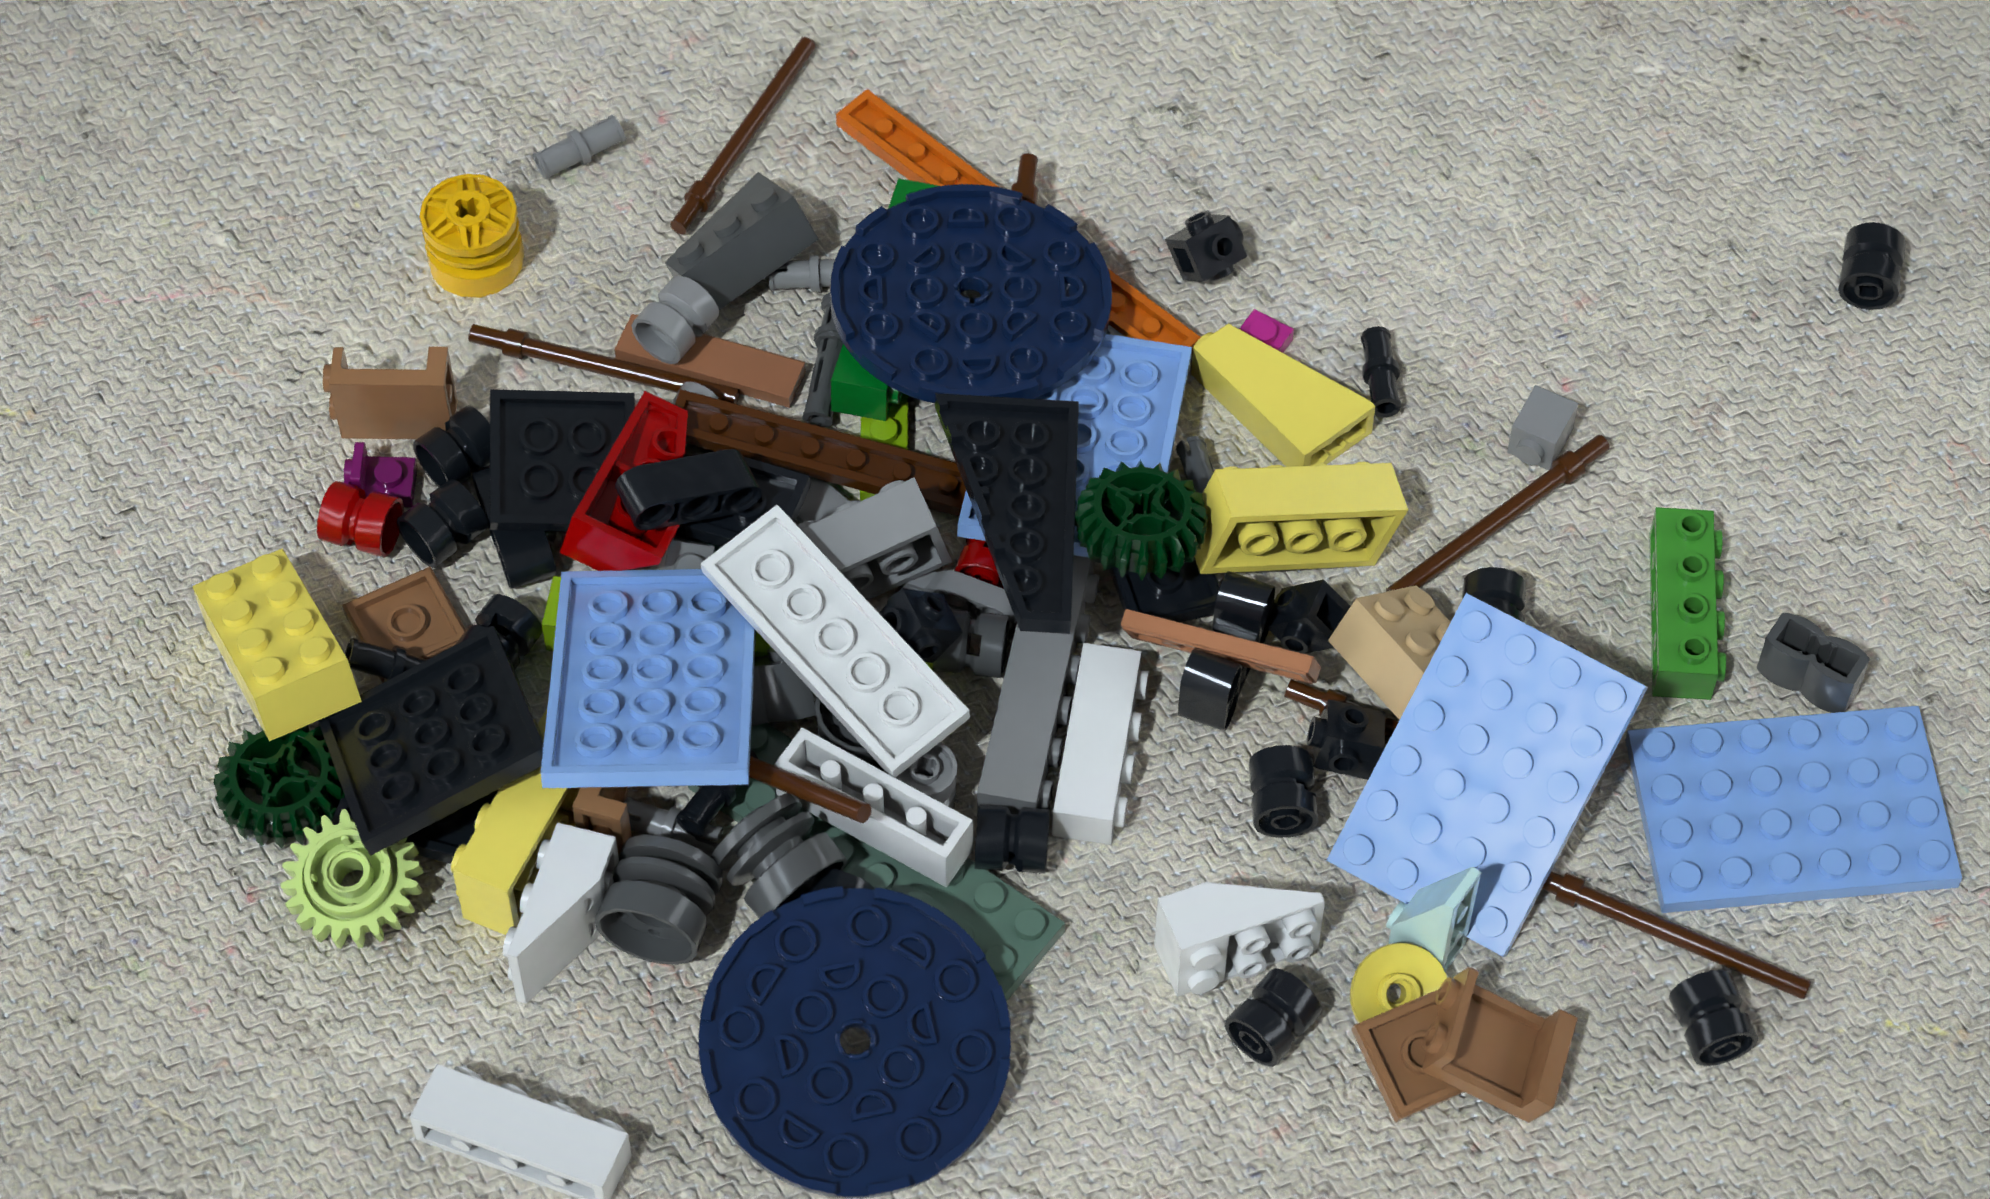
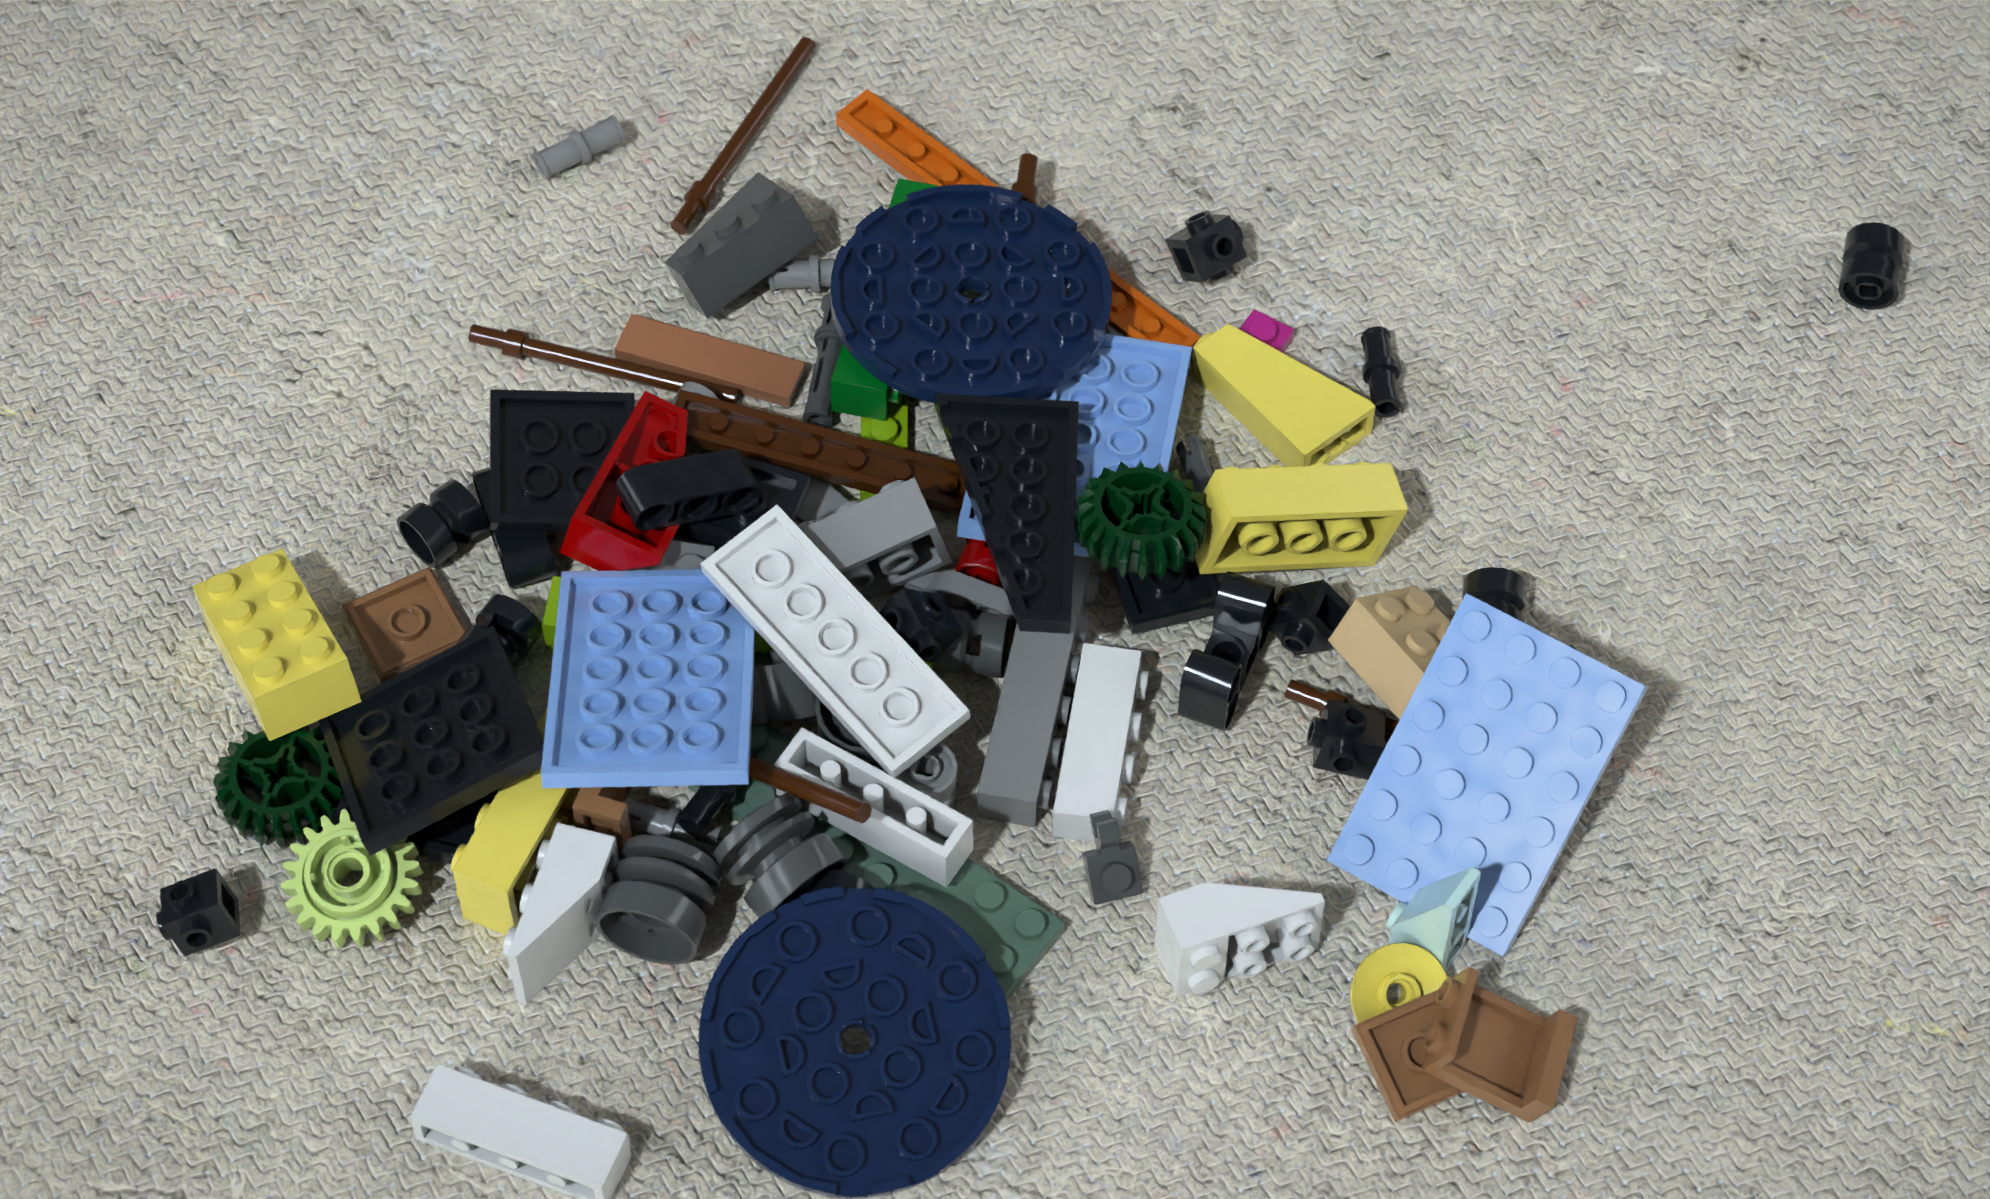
red wheel [317,481,404,558] -> none
medium nougat panel [323,346,458,439] -> none
magenta bracket [344,442,418,507] -> none
black pin [345,638,427,682] -> none
black wheel [413,405,490,488] -> none
yellow wheel [420,174,524,298] -> none
light grey wheel [632,275,719,364] -> none
black wheel [975,805,1050,874] -> none
nougat tile [1121,609,1321,684] -> none
black wheel [1225,968,1322,1067] -> none
black wheel [1249,745,1318,838] -> none
reddish brown bar [1386,434,1610,592] -> none
light grey brick [1507,385,1579,470] -> none
reddish brown bar [1542,871,1812,1000] -> none
light blue plate [1625,706,1962,913] -> none
bright green brick [1649,507,1726,700] -> none
black wheel [1669,970,1758,1066] -> none
dark grey brick [1757,613,1870,713] -> none
none -> black brick [156,868,240,957]
none -> dark grey plate [1082,810,1143,905]

